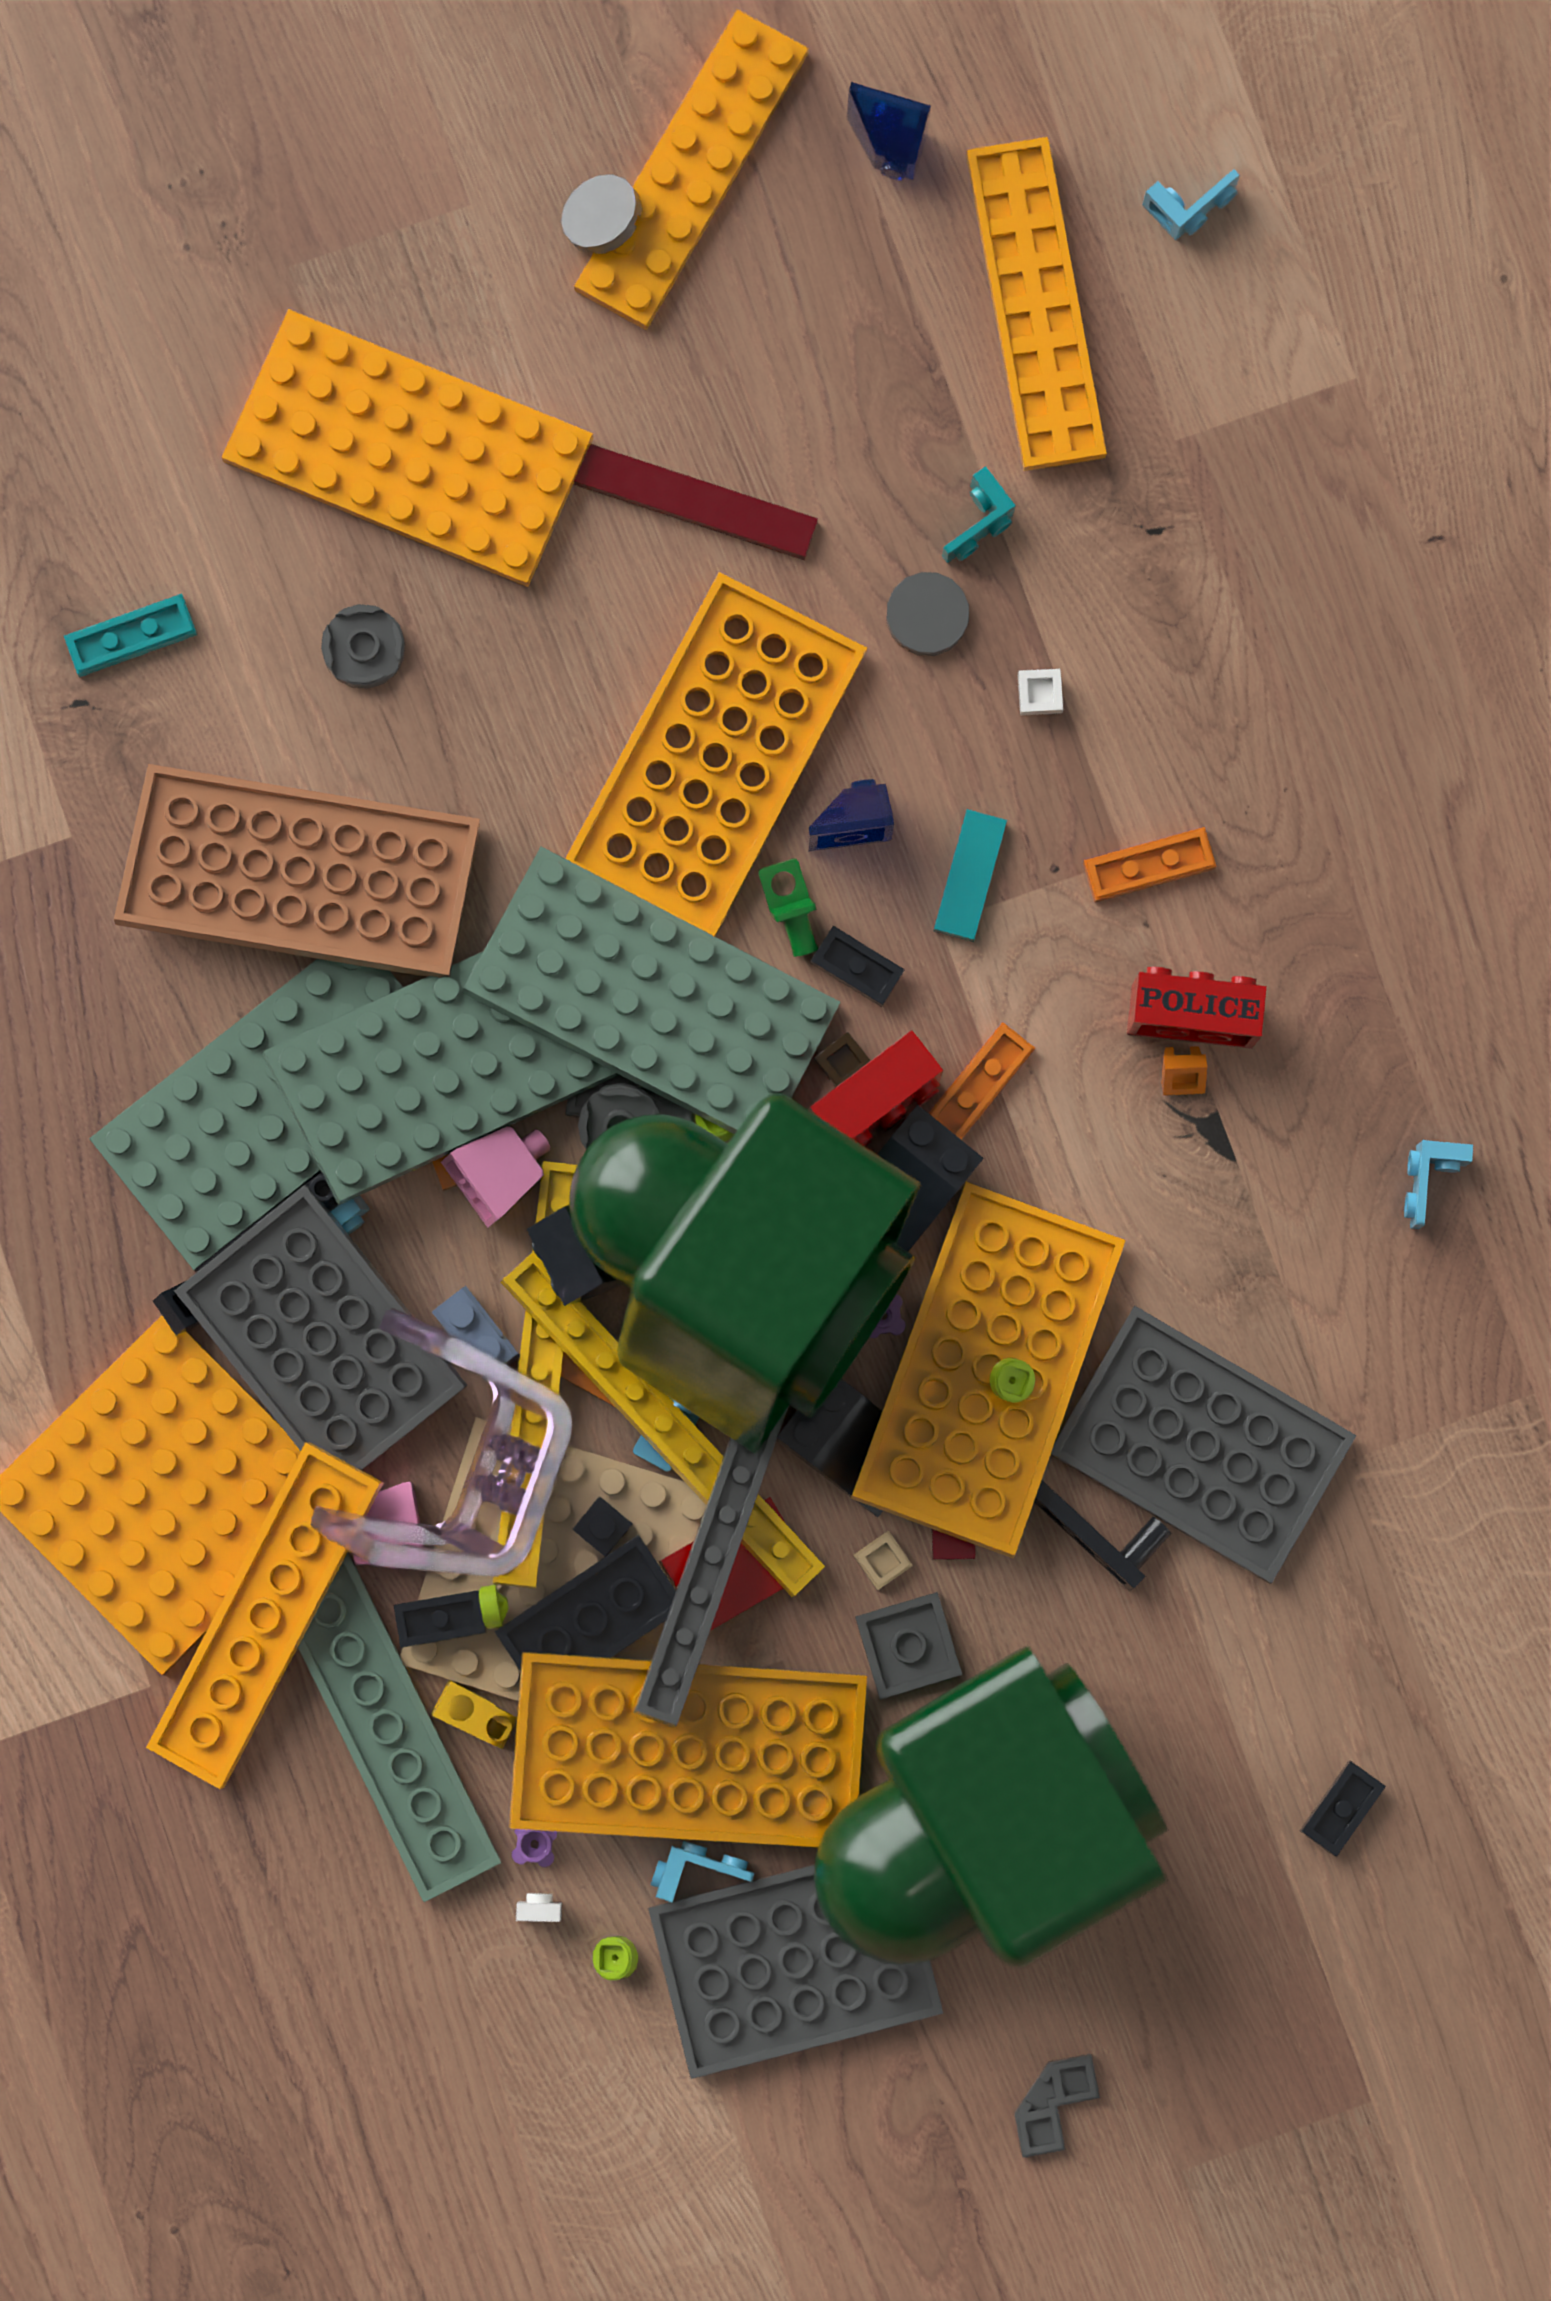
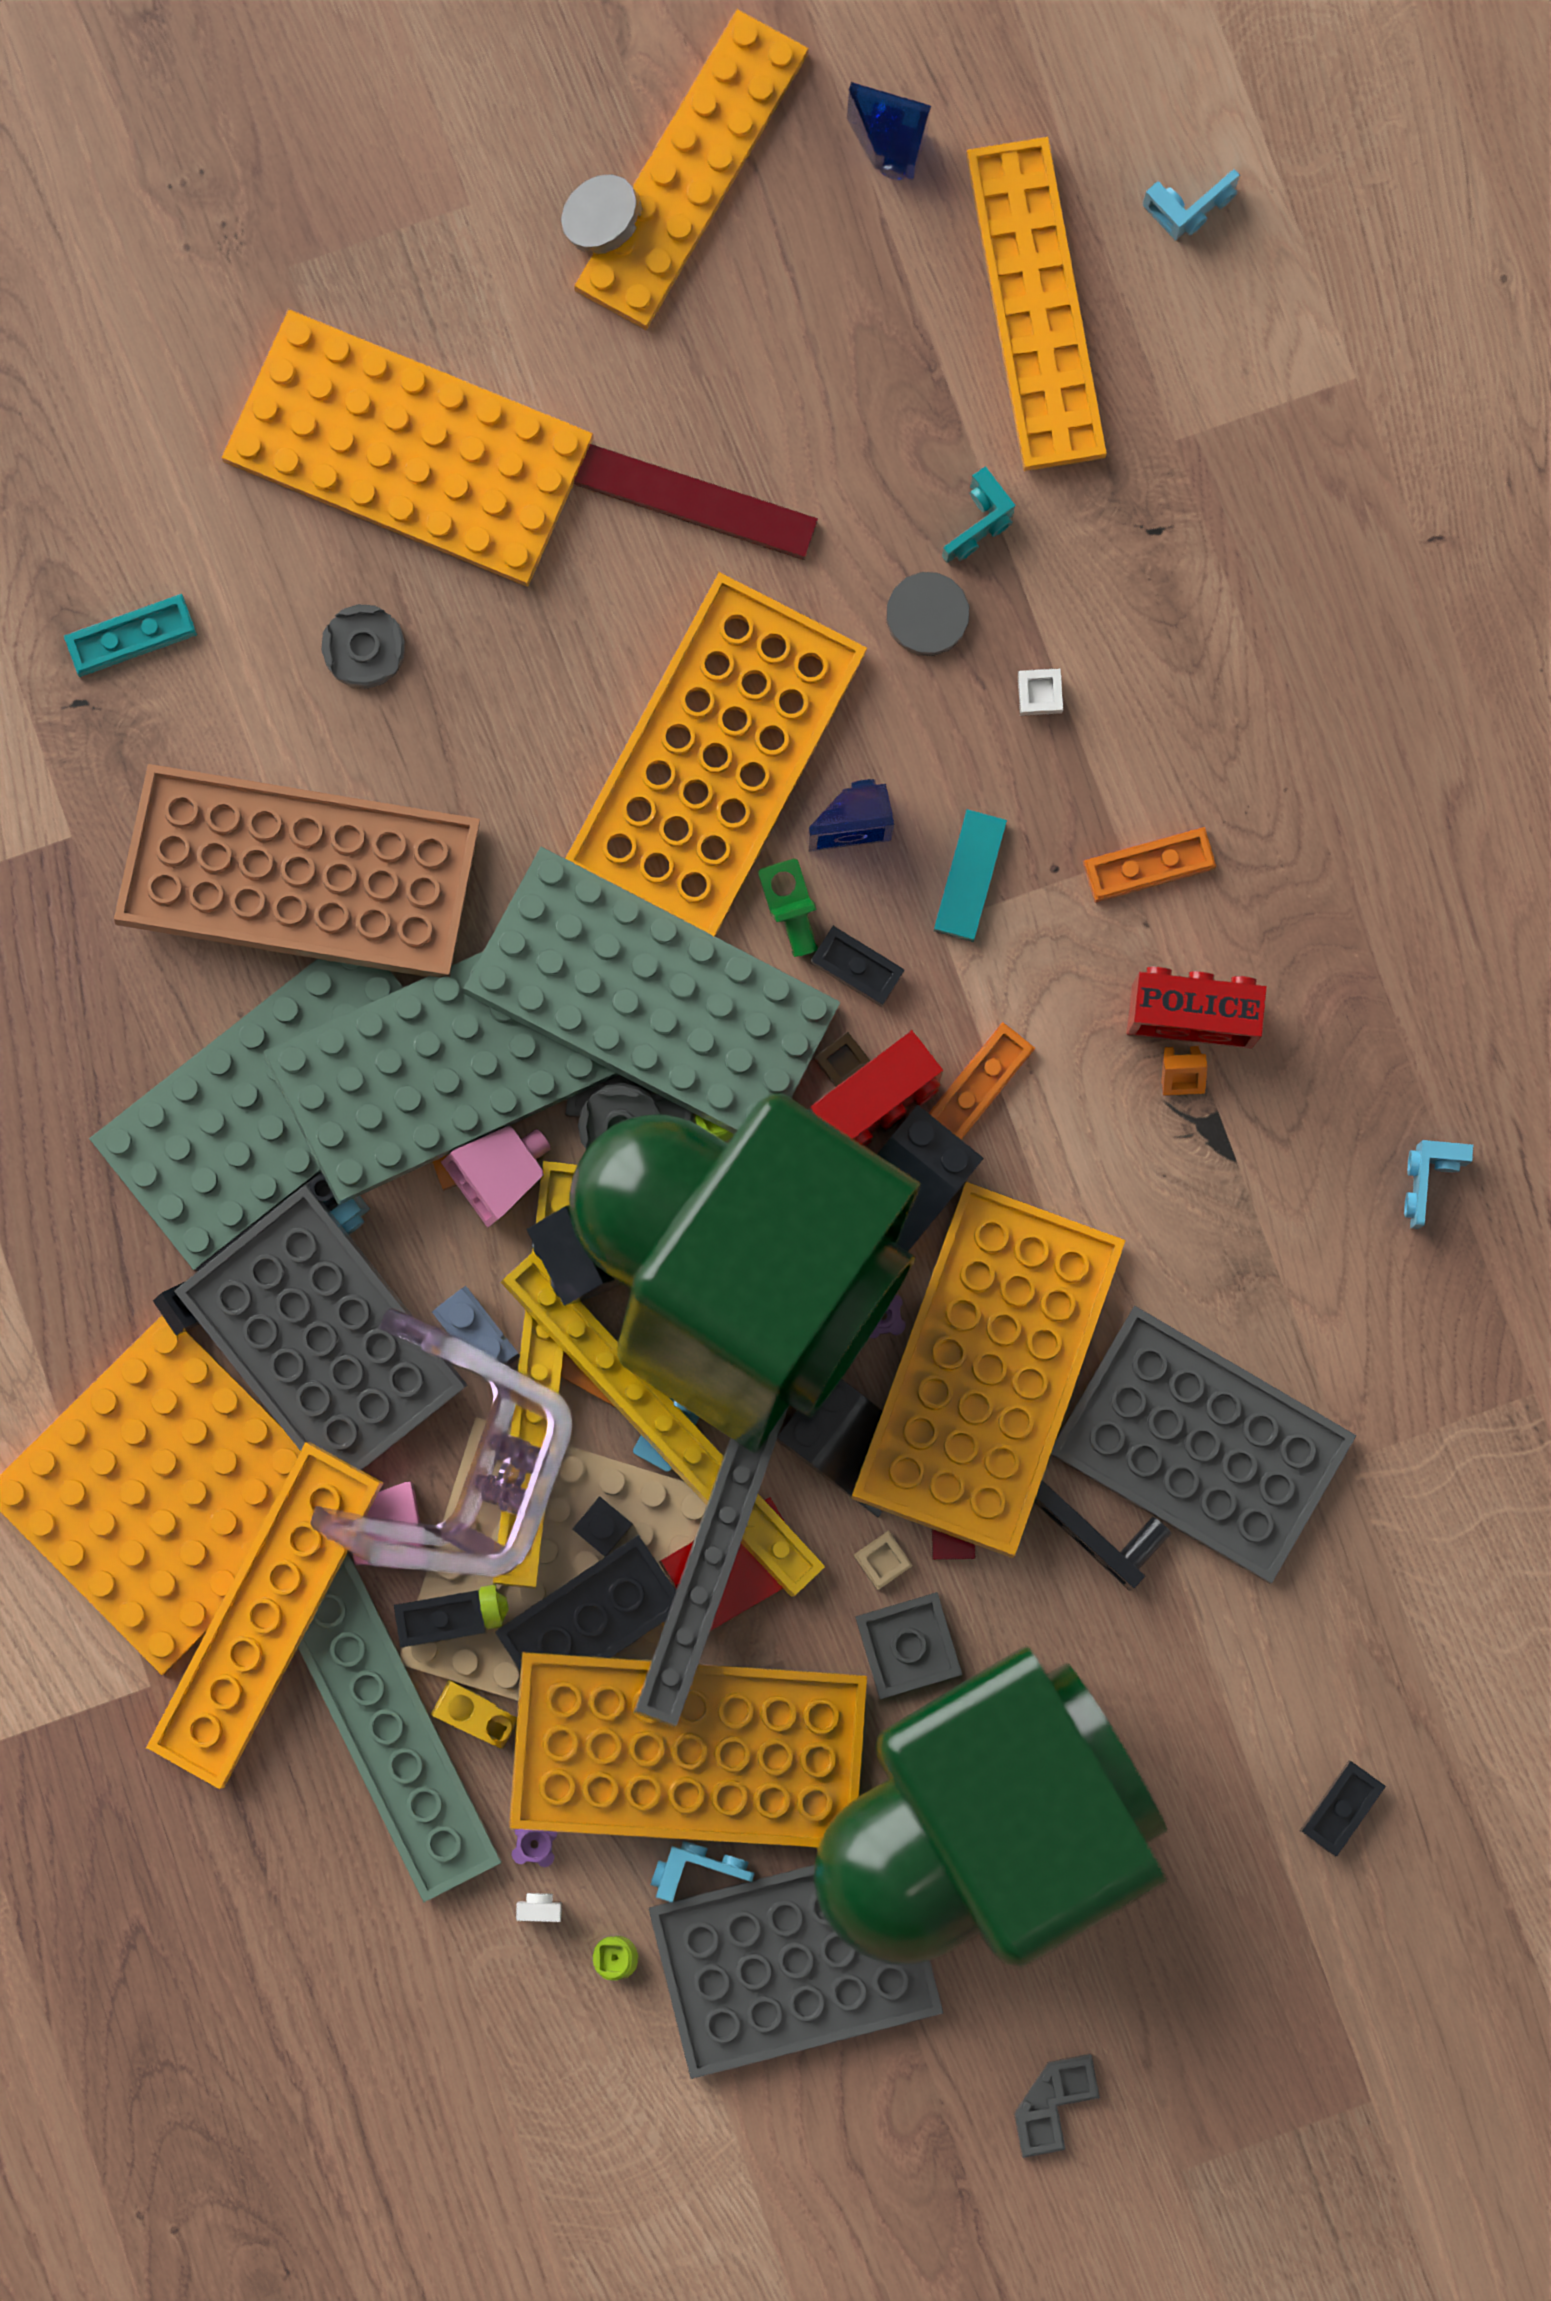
lime tile [990,1358,1035,1402] -> none

